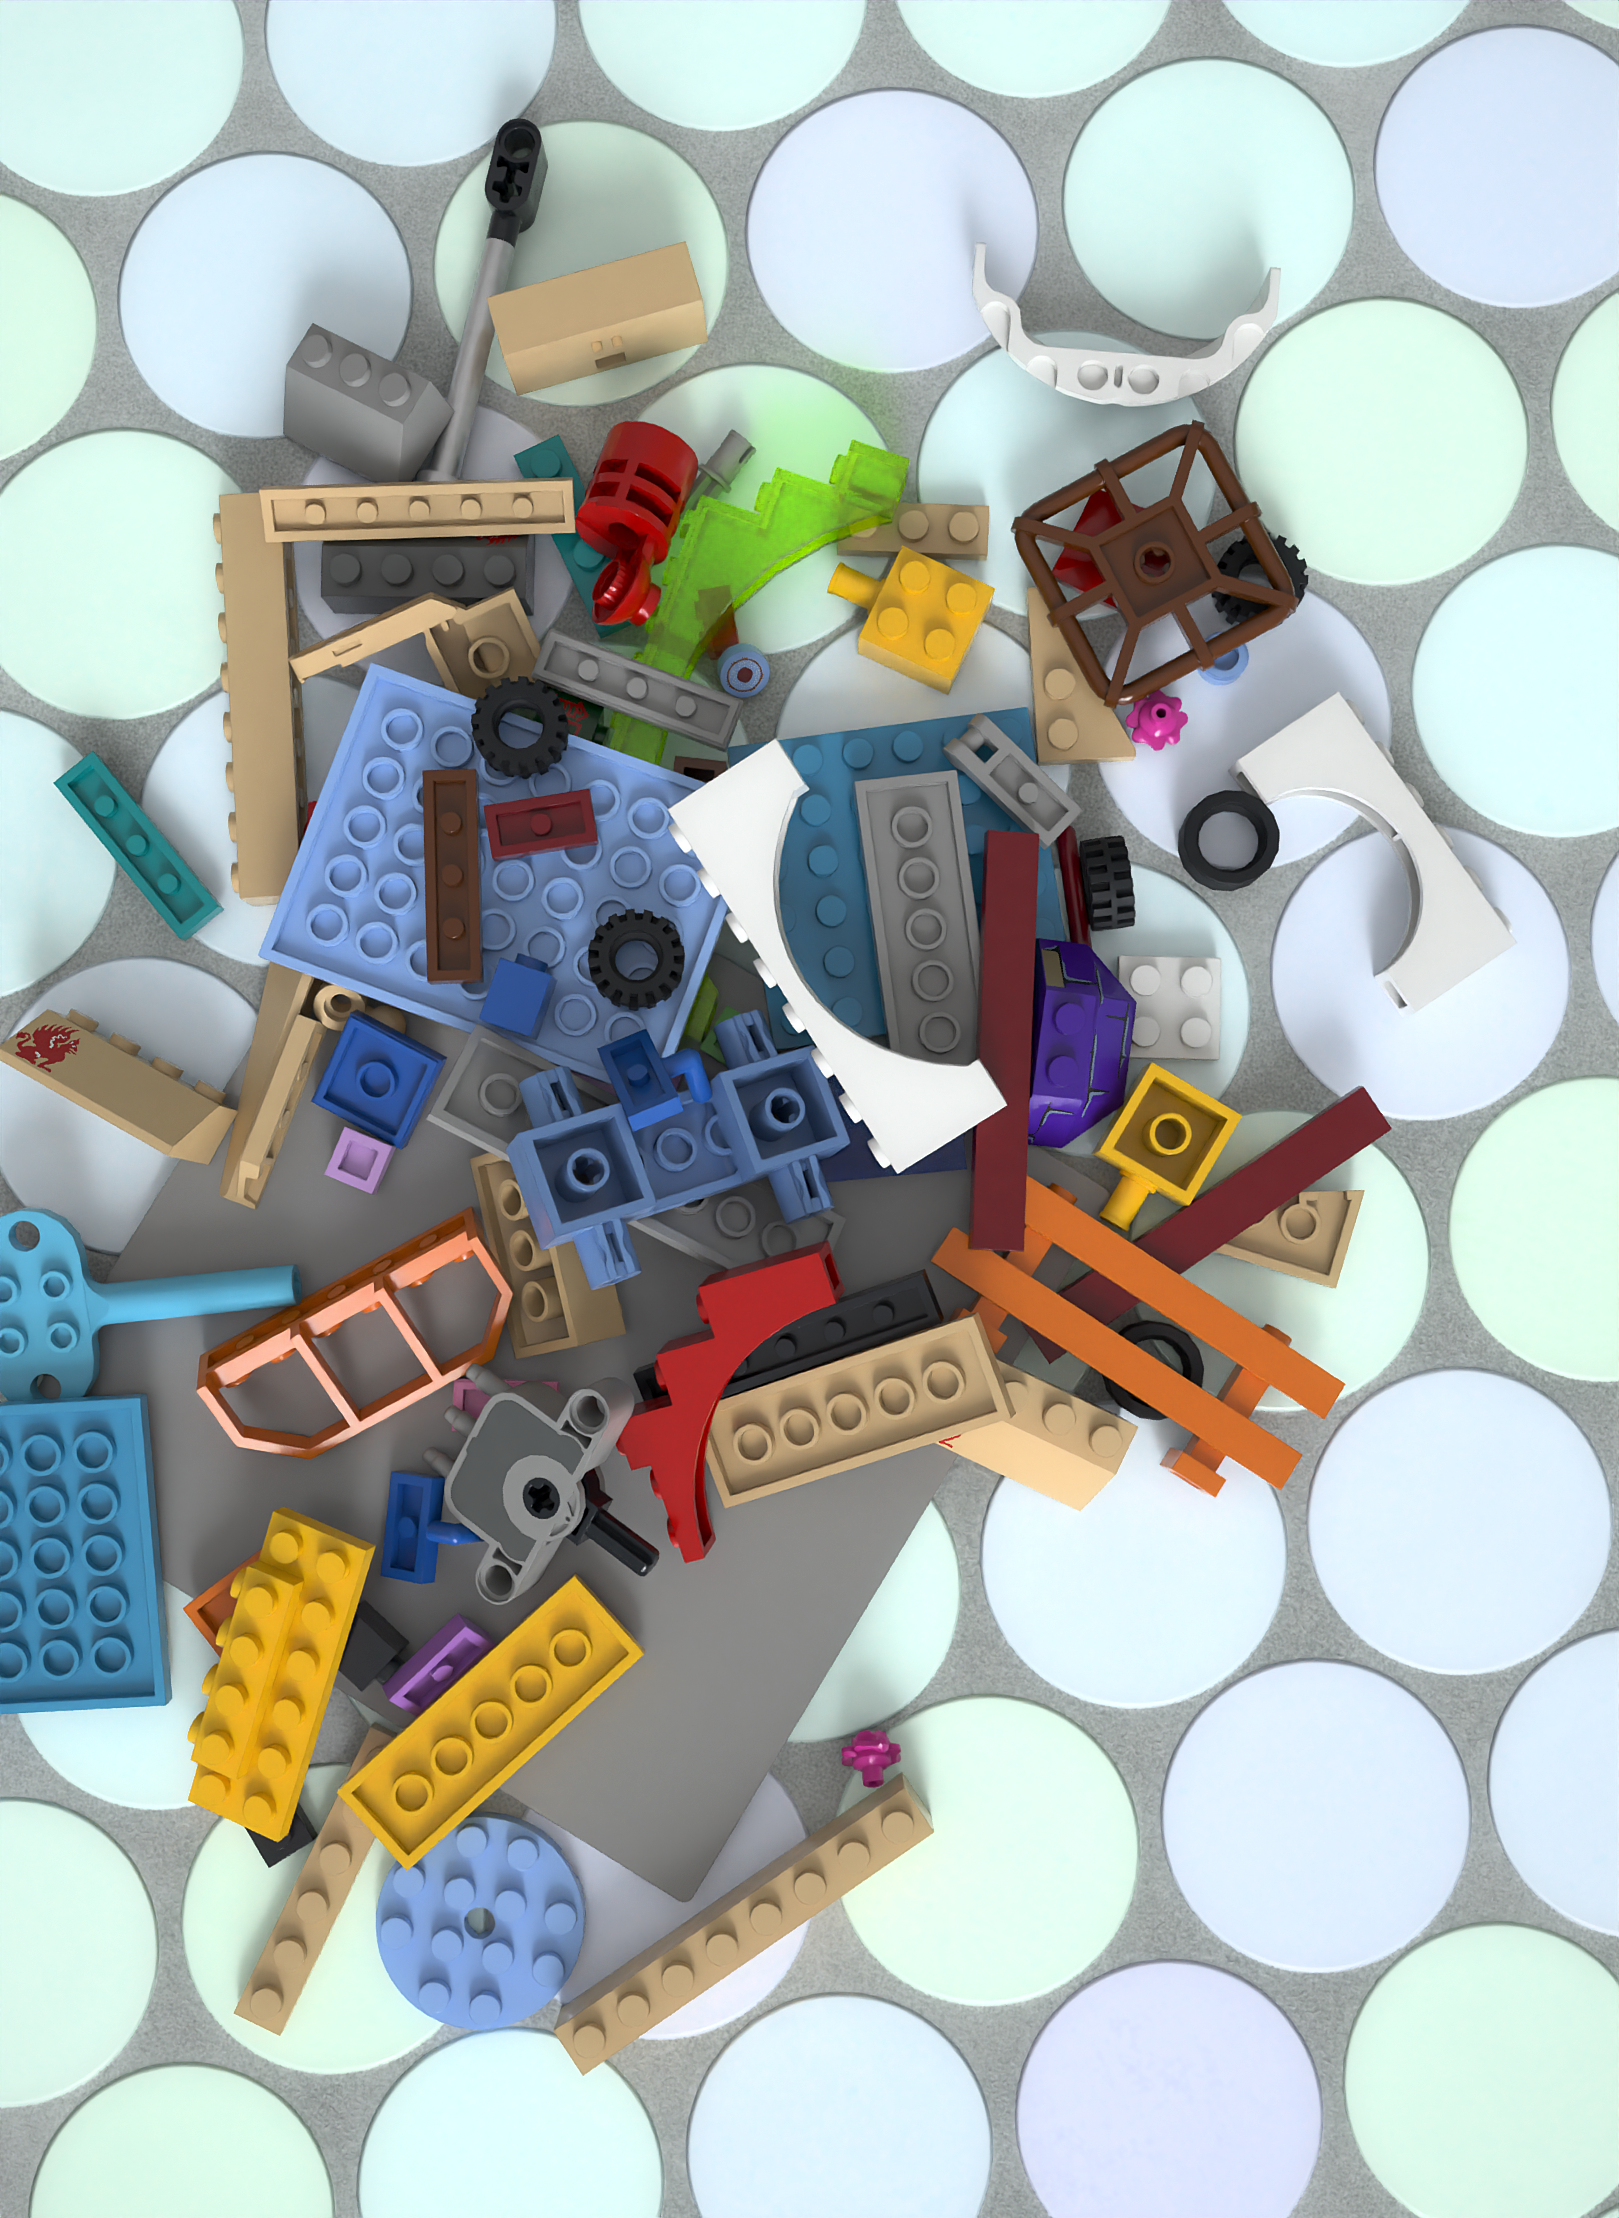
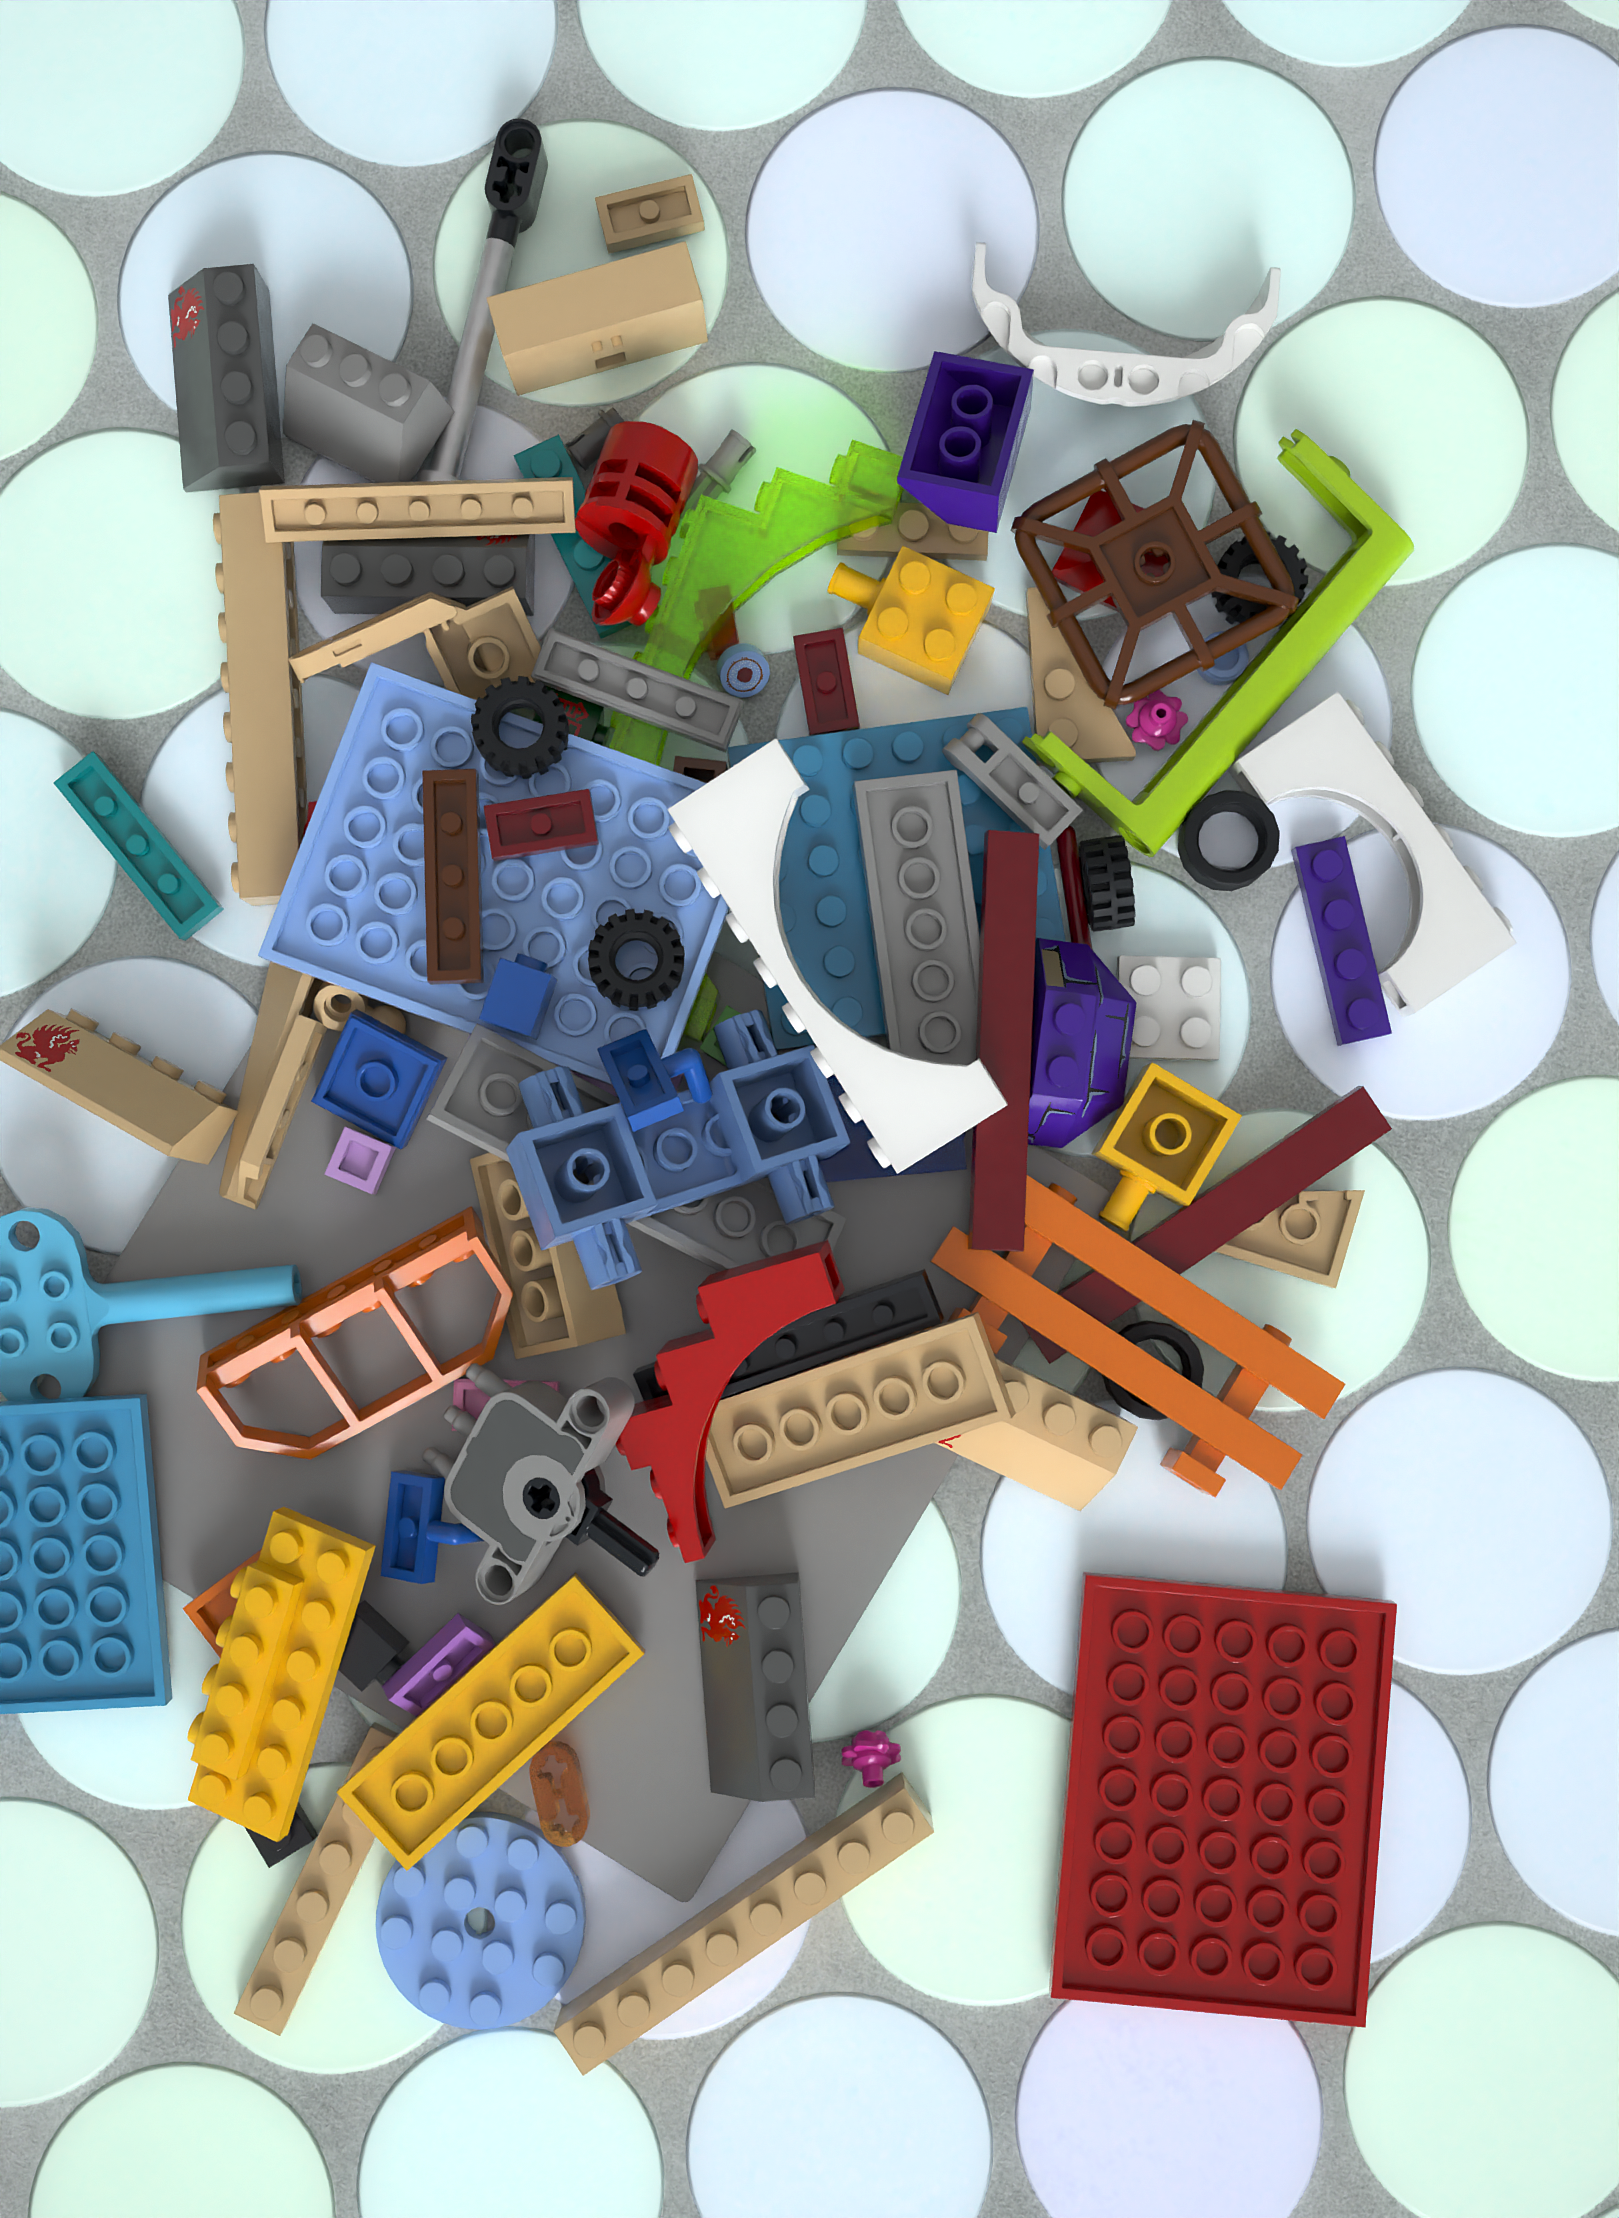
none -> dark grey slope [168,264,285,493]
none -> clear orange beam [529,1741,590,1847]
none -> dark grey pin [565,407,625,471]
none -> tan plate [595,174,705,254]
none -> dark grey slope [696,1572,815,1802]
none -> dark red plate [793,628,860,736]
none -> dark purple slope [897,351,1034,533]
none -> lime piece [1022,429,1414,857]
none -> red plate [1049,1572,1397,2028]
none -> dark purple plate [1291,836,1392,1046]

